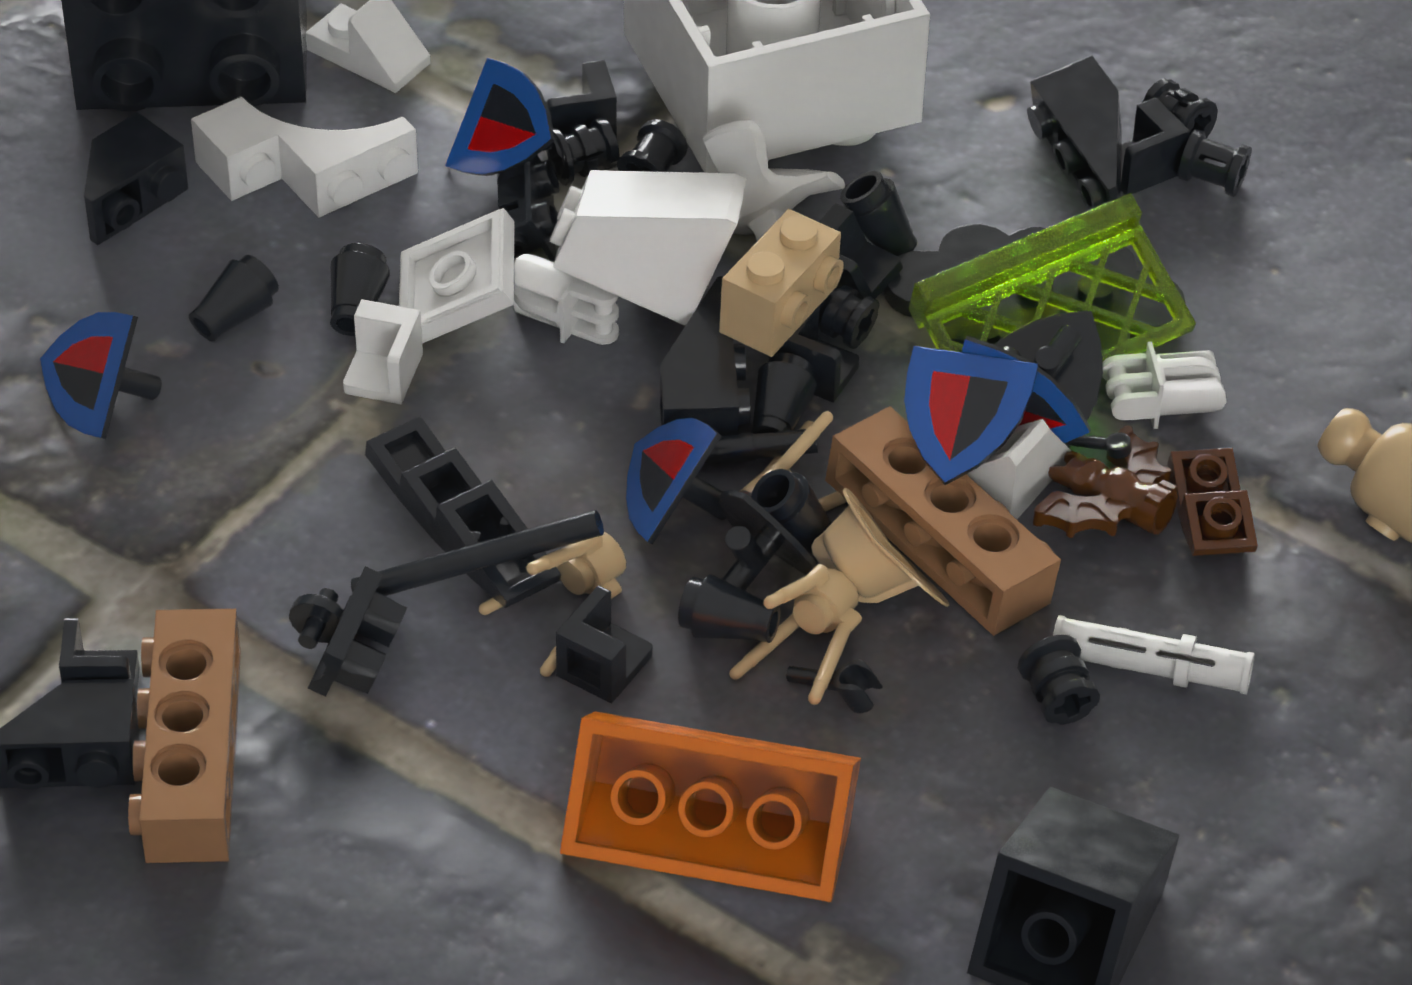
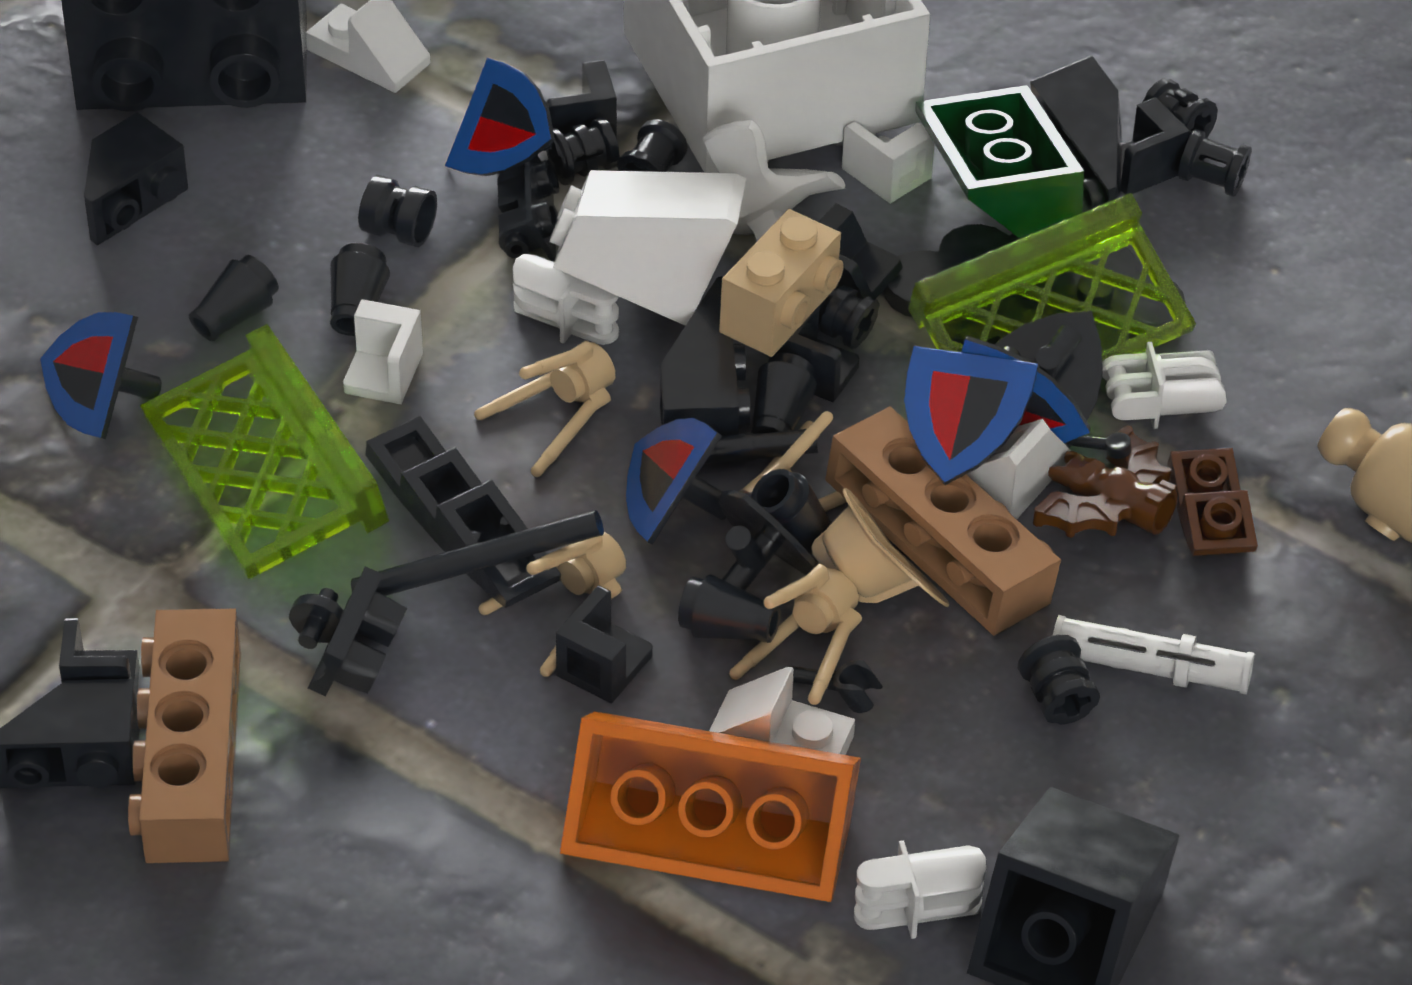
white arch [191,97,418,218] -> none
white tile [399,208,514,343] -> none
black cone [840,171,917,256] -> none
none -> clear neon green fence [140,324,390,579]
none -> black wheel [358,175,437,248]
none -> tan plant [474,341,615,477]
none -> white slope [709,667,855,755]
none -> white panel [842,122,934,204]
none -> white arm [854,840,986,939]
none -> dark green slope [915,85,1084,242]

